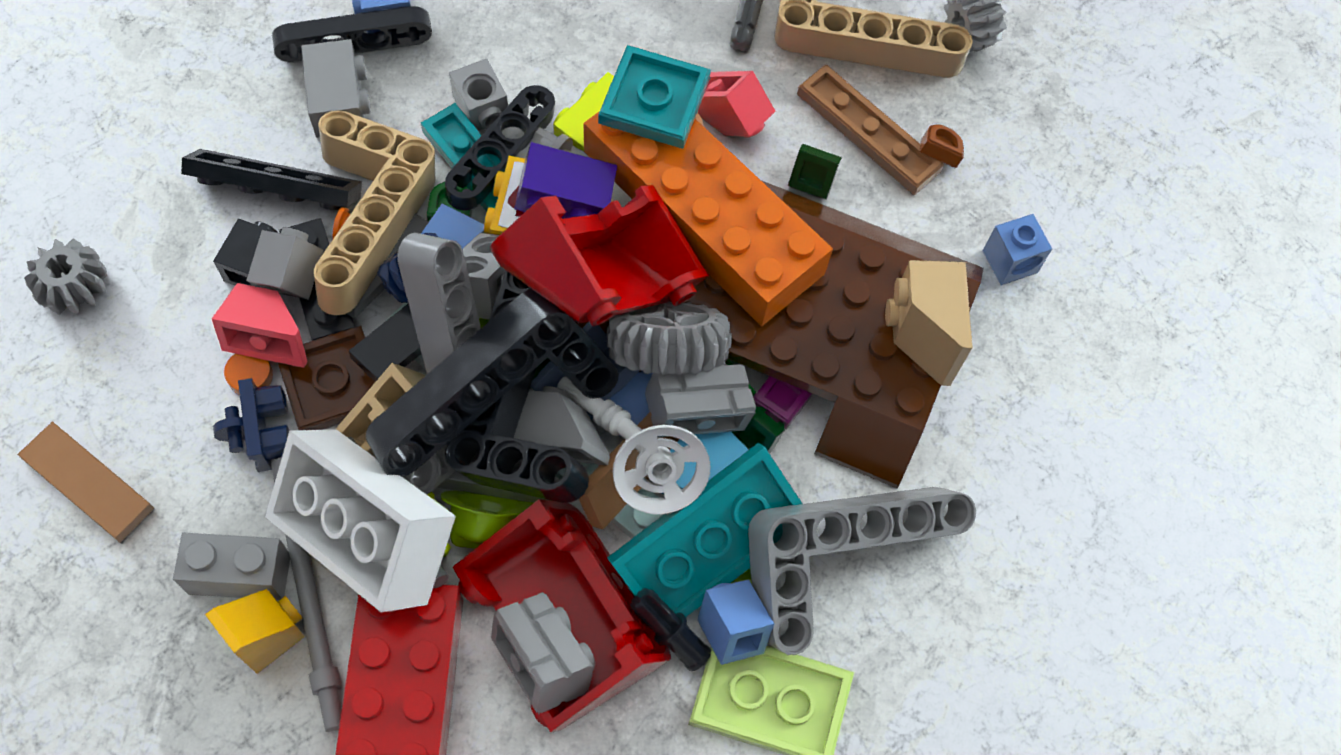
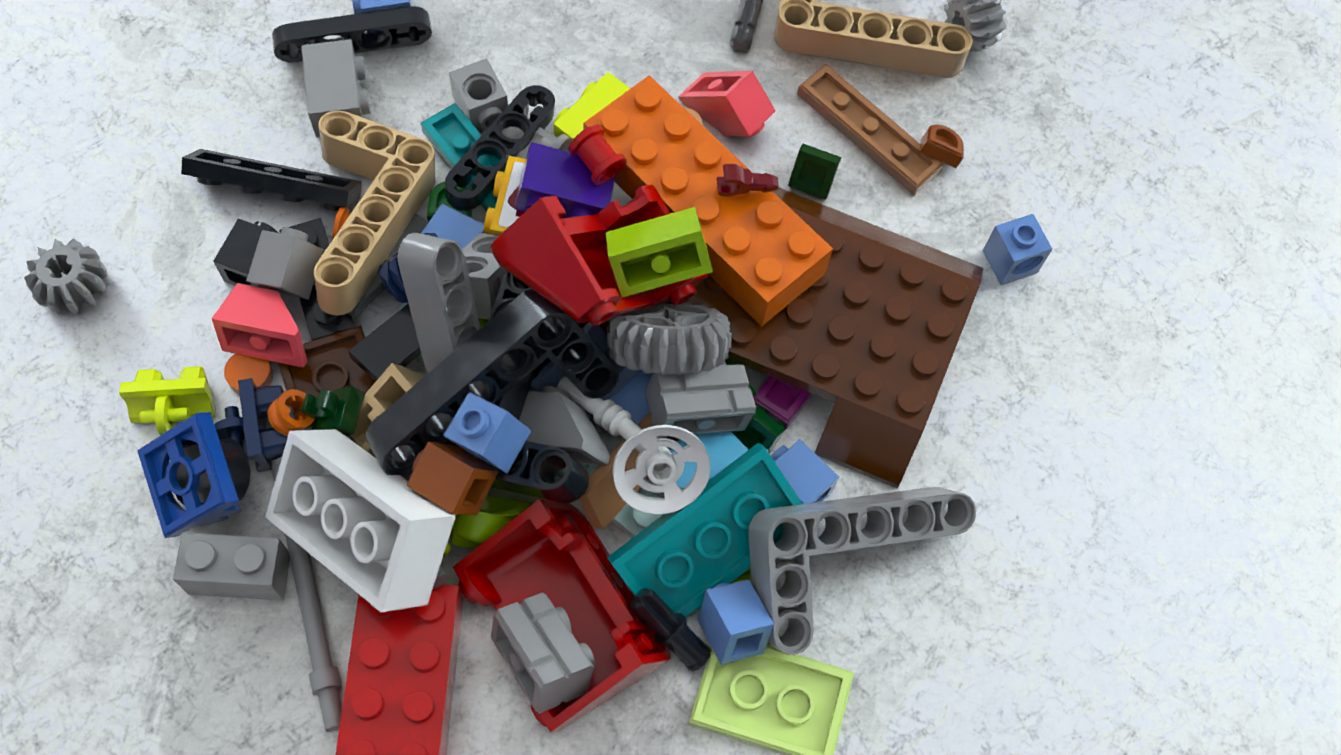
medium nougat tile [17,421,155,543] -> none
yellow slope [205,589,305,674] -> none
teal tile [598,45,711,149] -> none
tan slope [885,260,972,386] -> none
none -> neon yellow hips [119,366,216,436]
none -> blue piece [137,412,251,538]
none -> orange bush [267,389,315,436]
none -> dark green tile [301,385,365,436]
none -> dark orange brick [407,441,499,515]
none -> medium blue brick [444,392,532,473]
none -> red bush [568,124,627,186]
none -> lime brick [606,207,713,298]
none -> dark red piece [716,164,779,196]
none -> medium blue brick [771,439,839,504]

